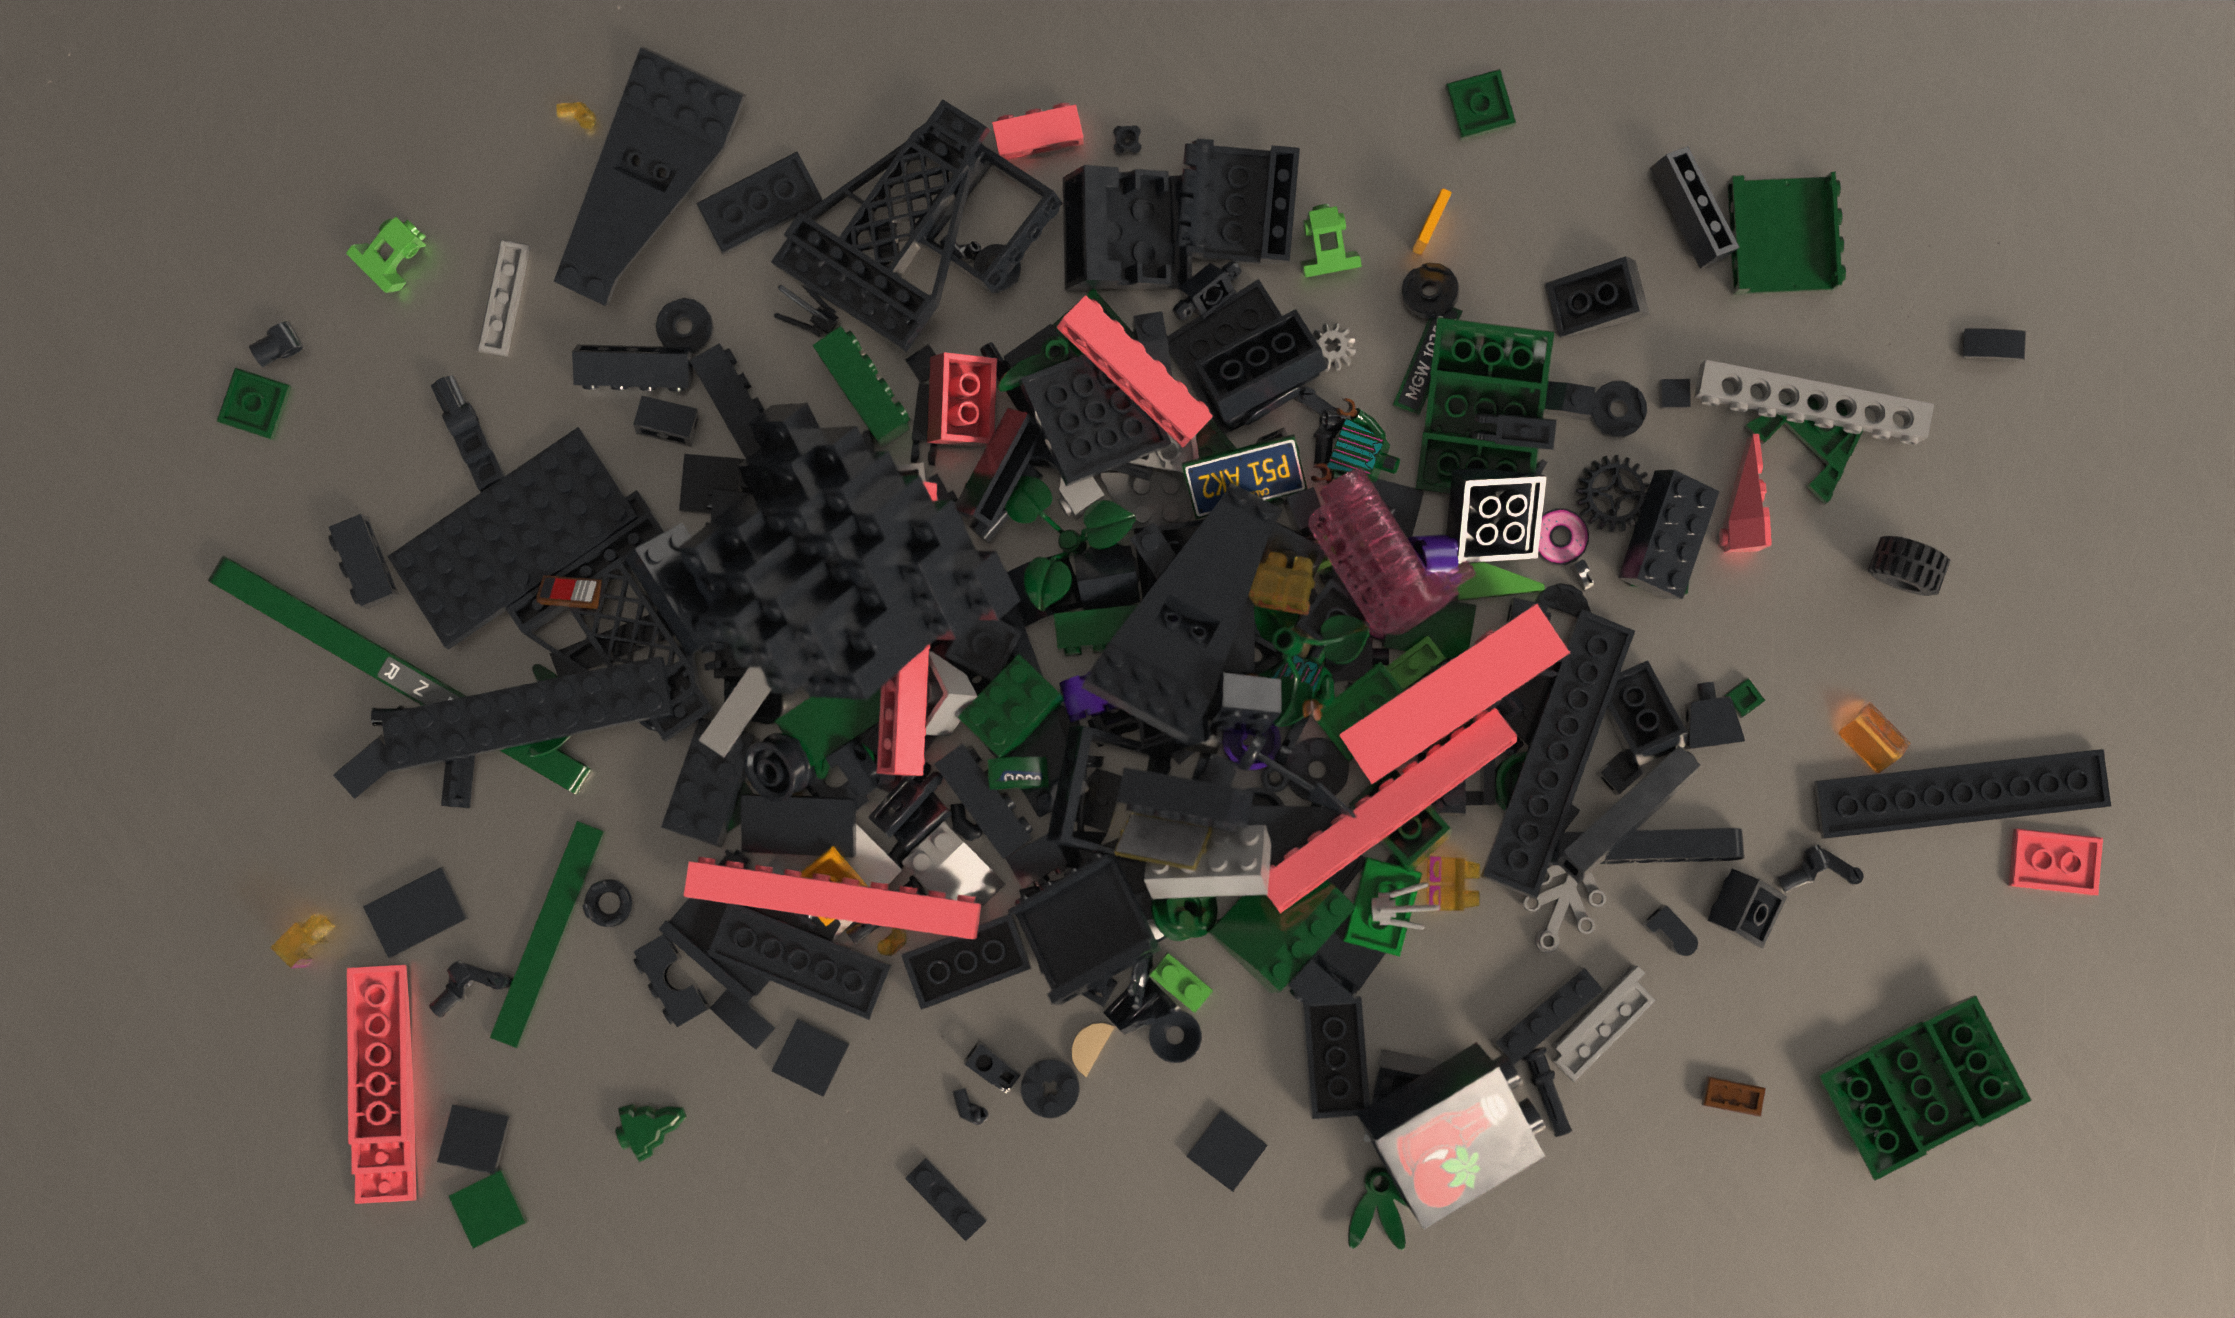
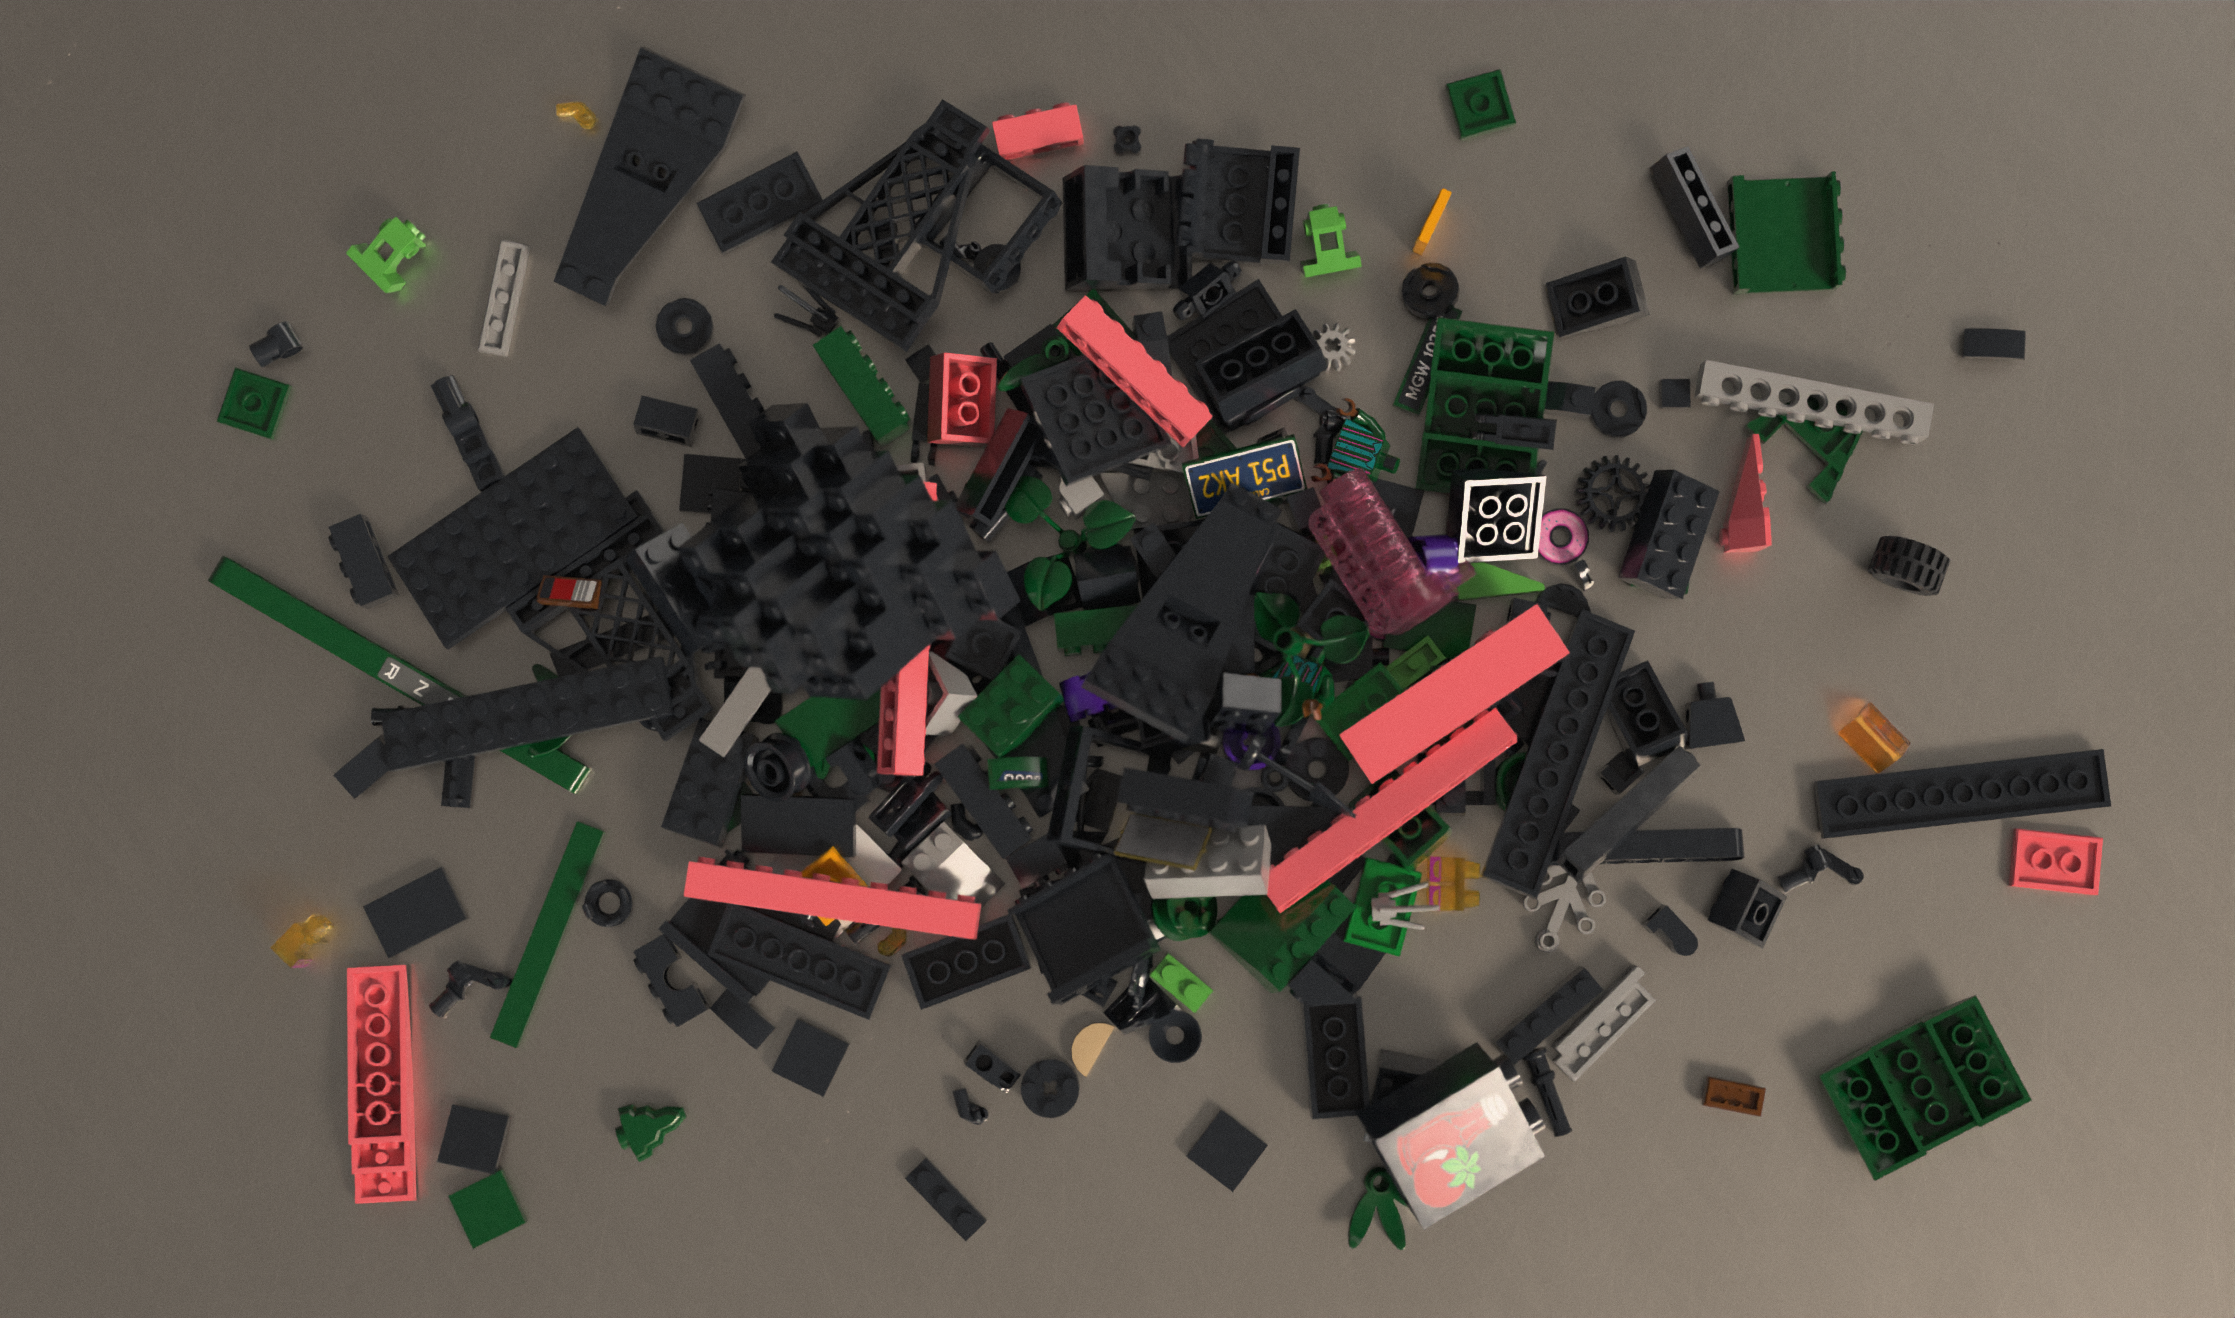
black brick [572,344,693,392] -> none
clear yellow hips [1248,552,1315,615] -> none
dark green tile [1724,678,1766,718] -> none

